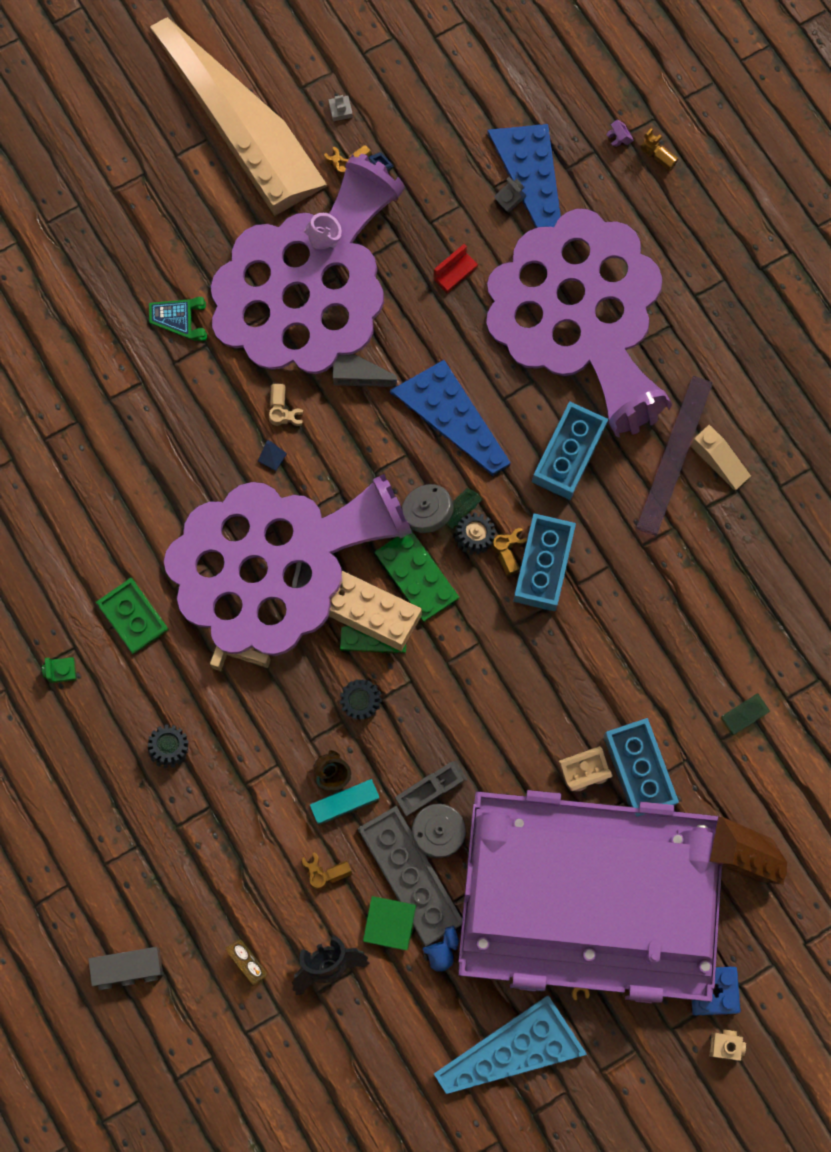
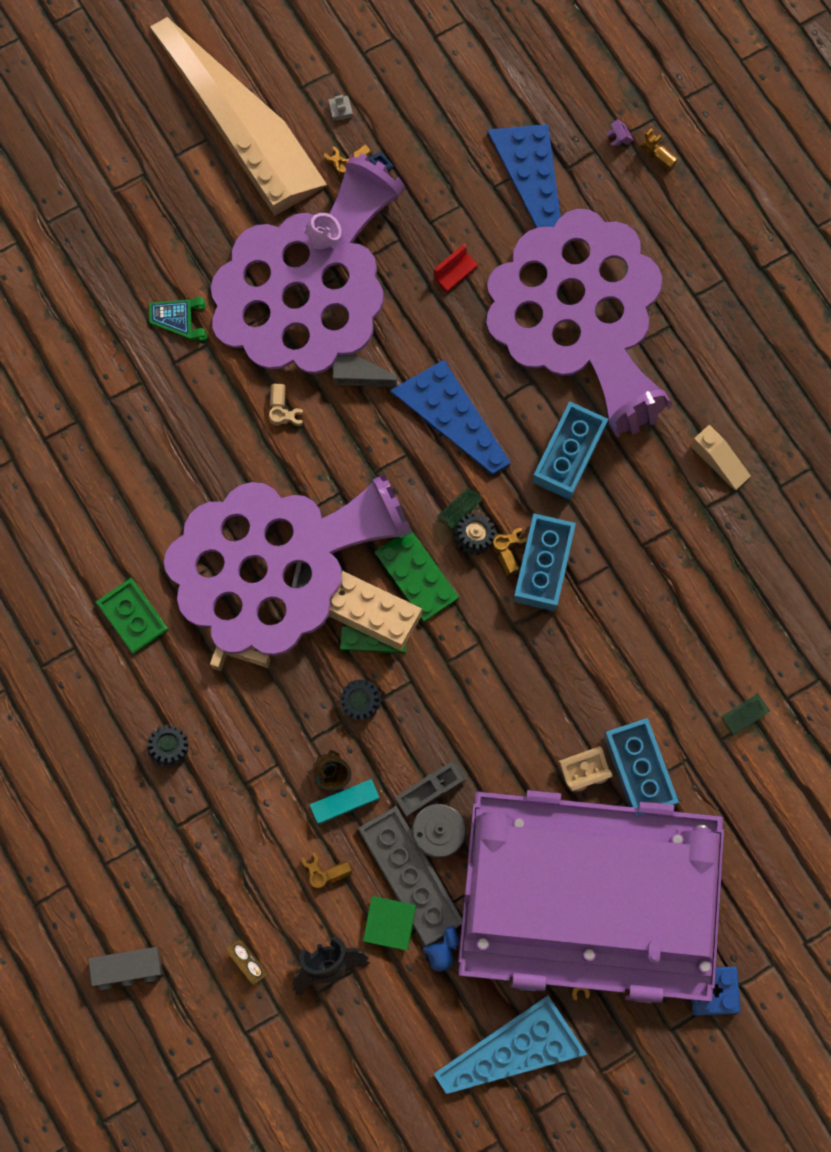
green bracket [42,657,77,683] -> none
dark blue slope [258,440,287,471] -> none
dark grey wheel [402,484,454,533] -> none
dark grey bracket [494,177,526,213] -> none
tile [636,376,713,536] -> none
tan brick [709,1030,746,1061] -> none
reddish brown slope [710,816,787,885] -> none

